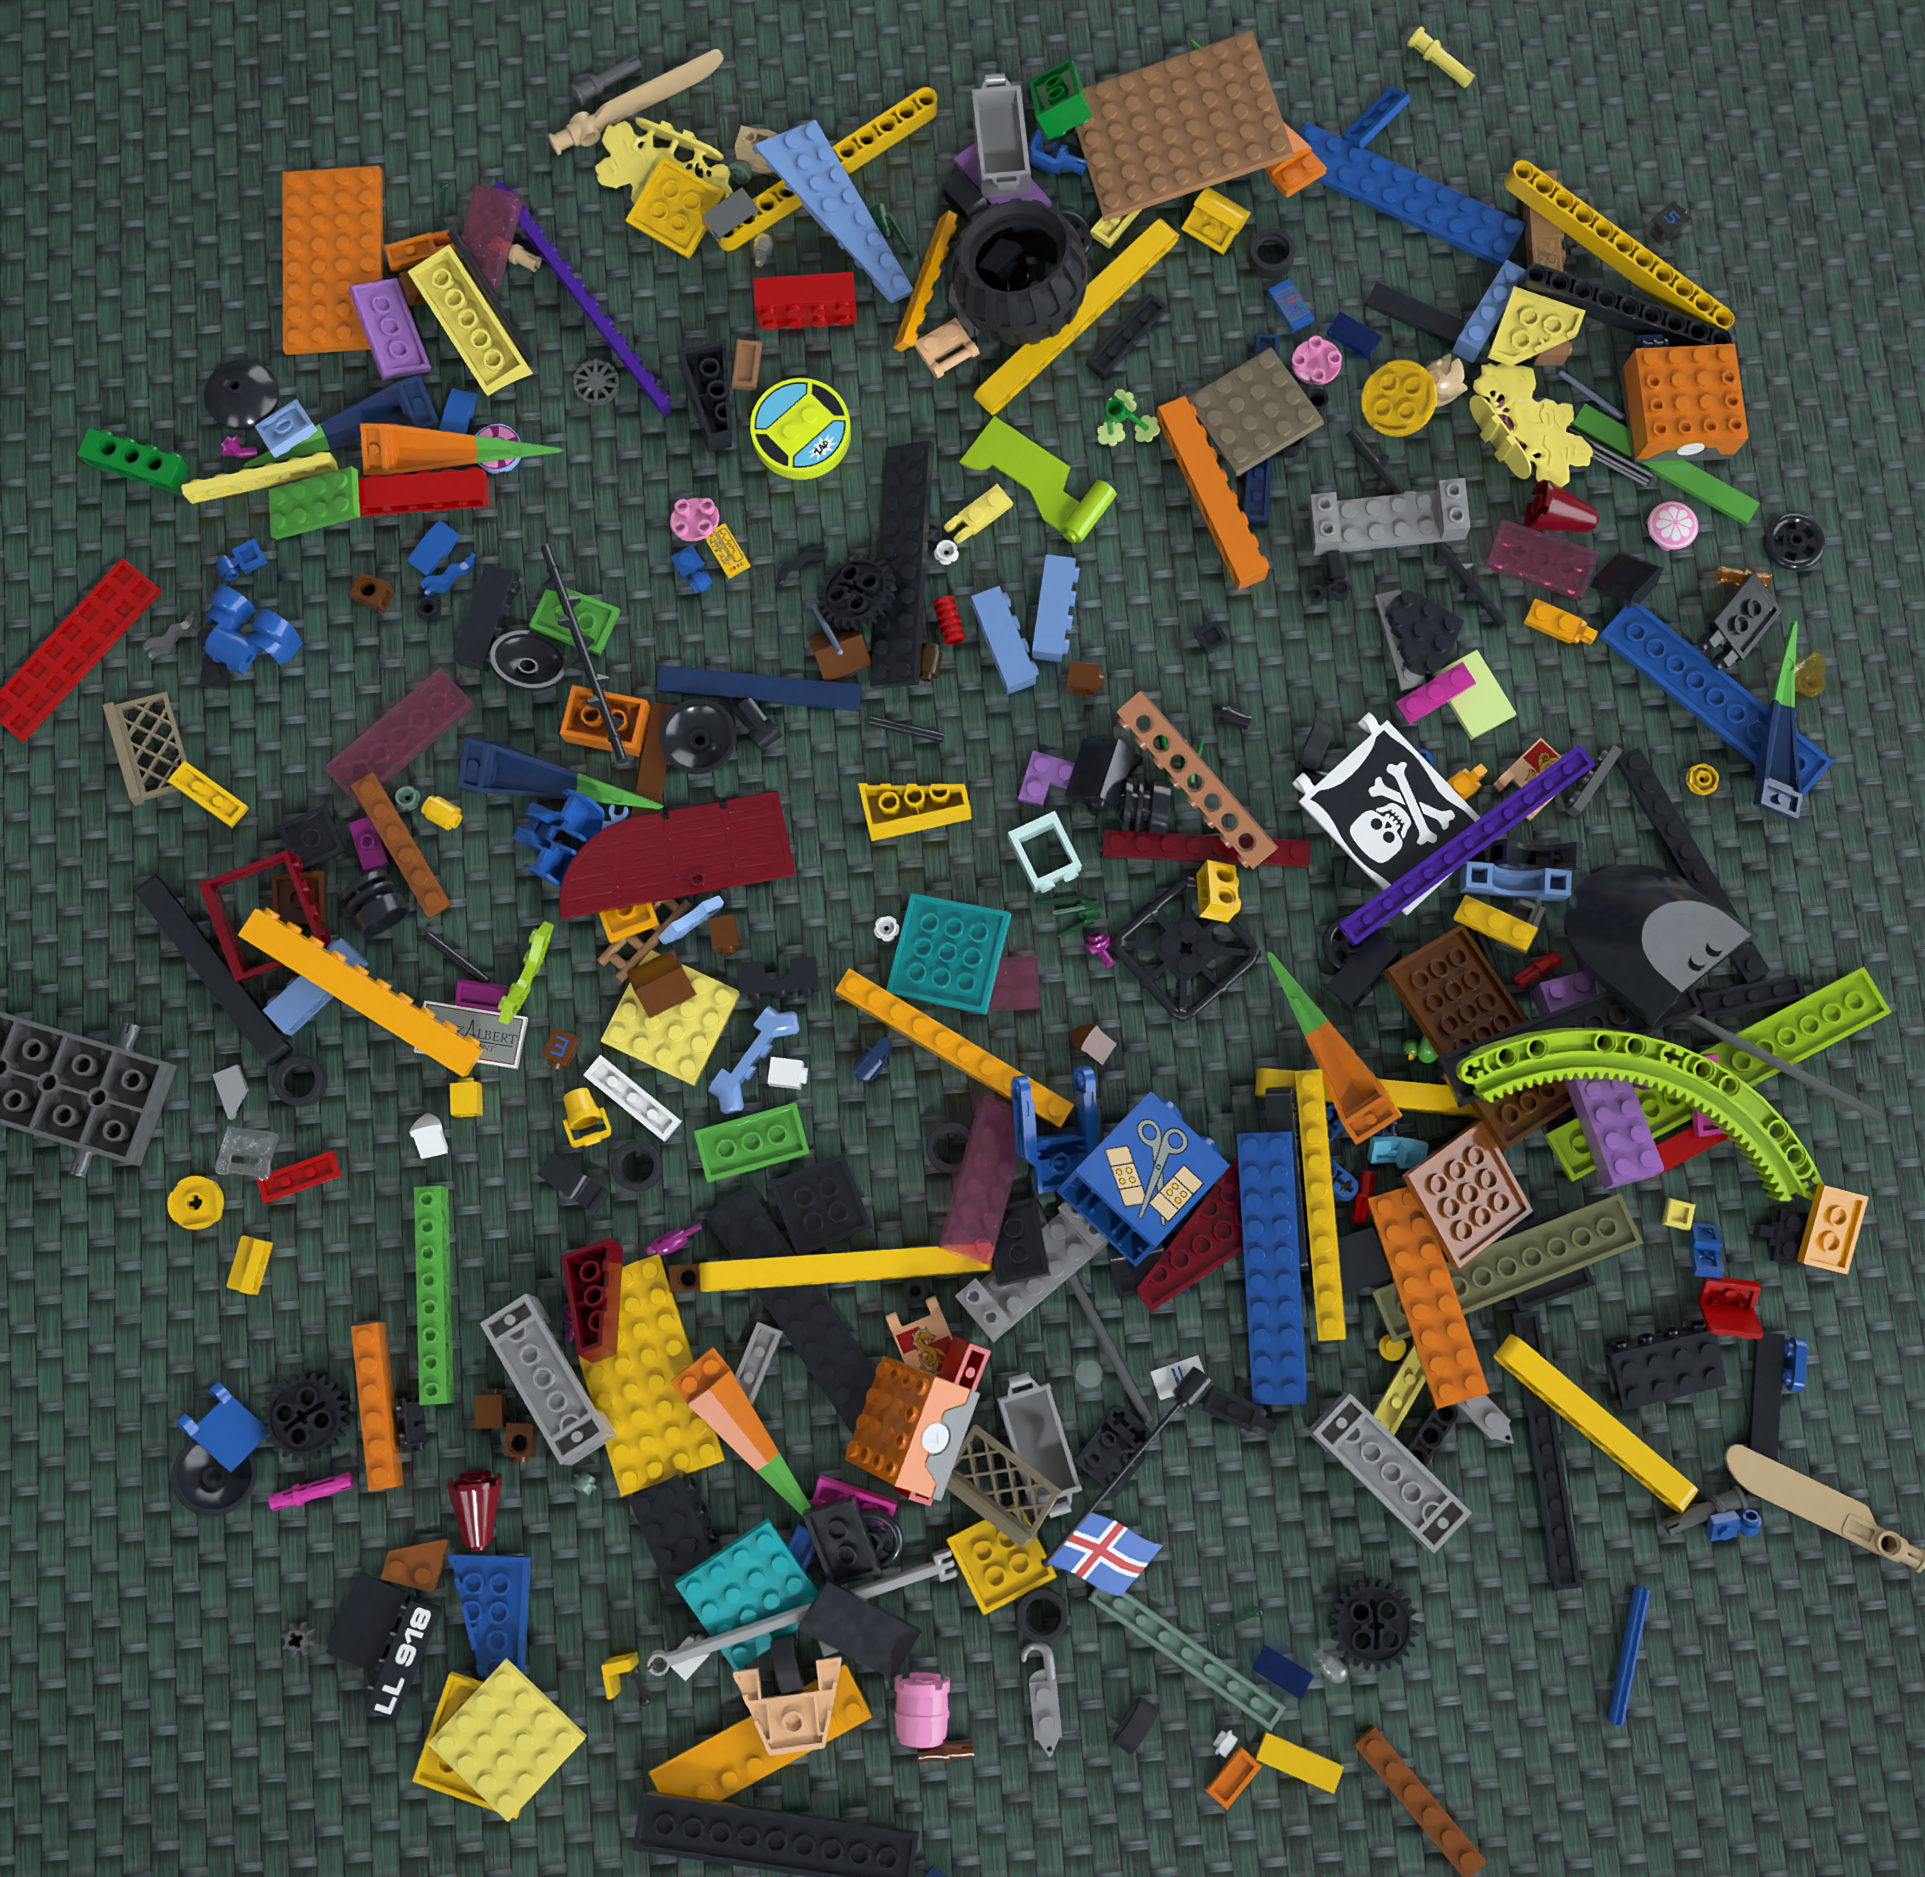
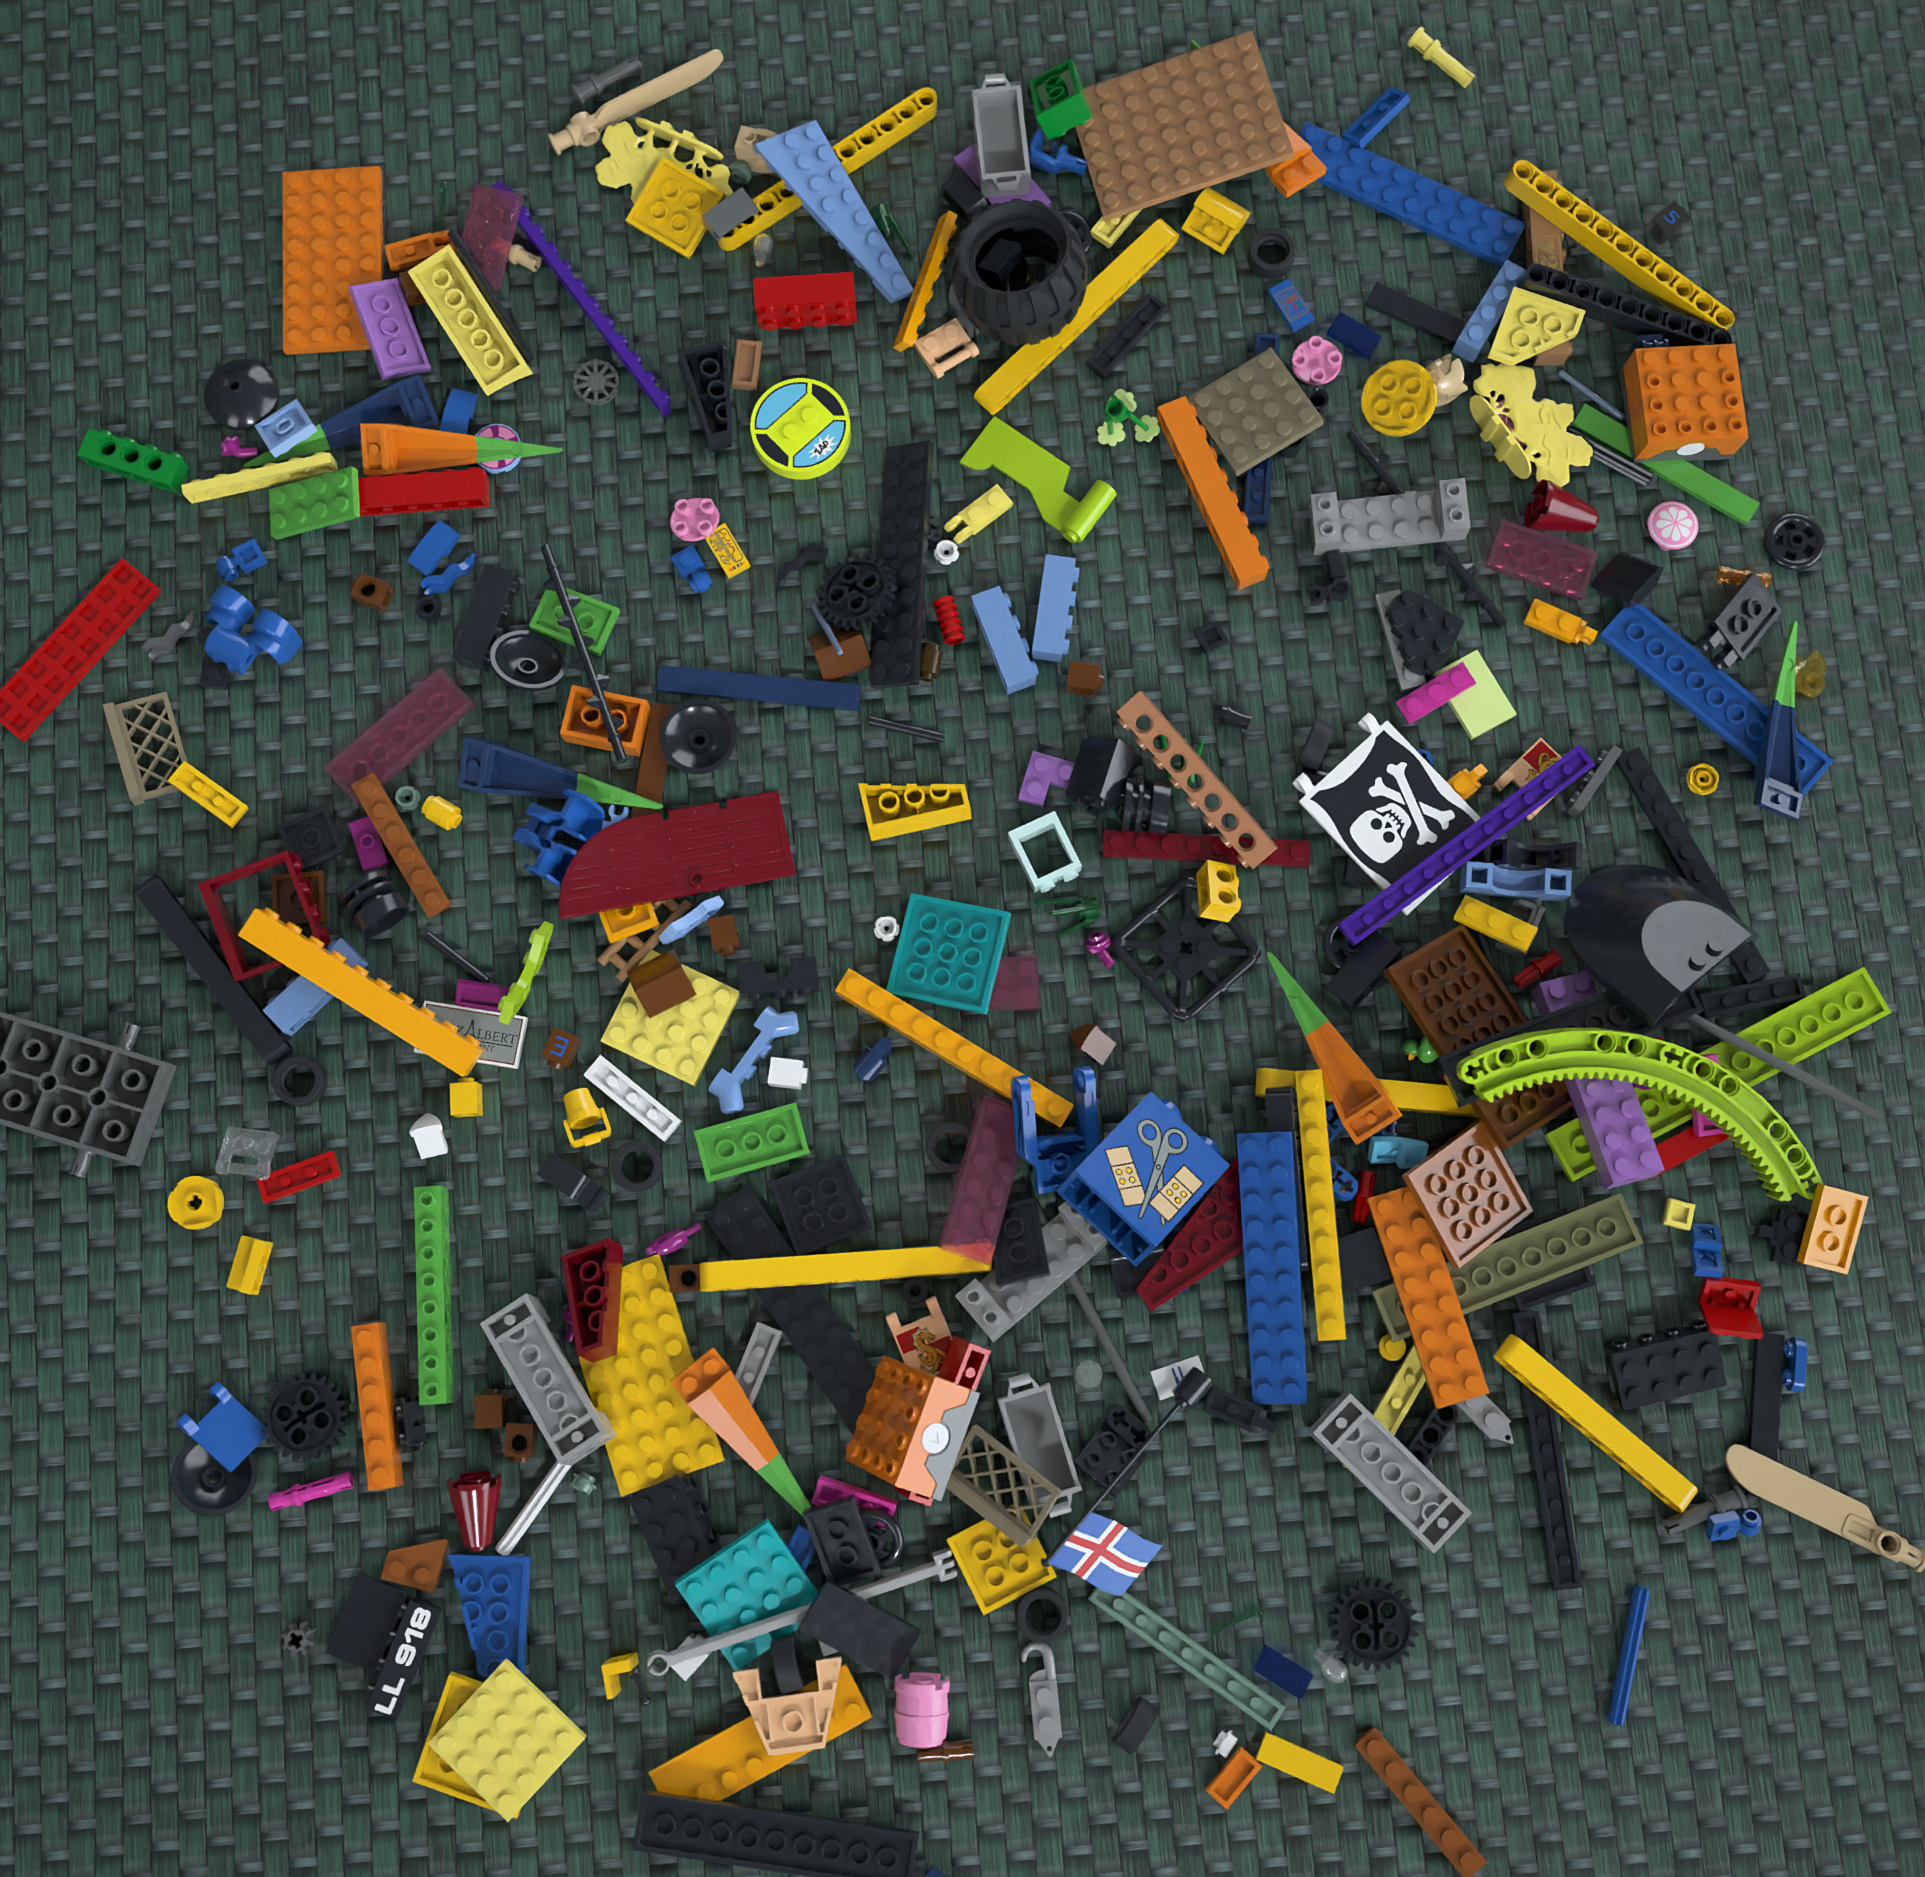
light grey tile [212,1065,249,1120] -> none
black piece [733,698,782,751] -> none
none -> white axle [495,1460,571,1556]

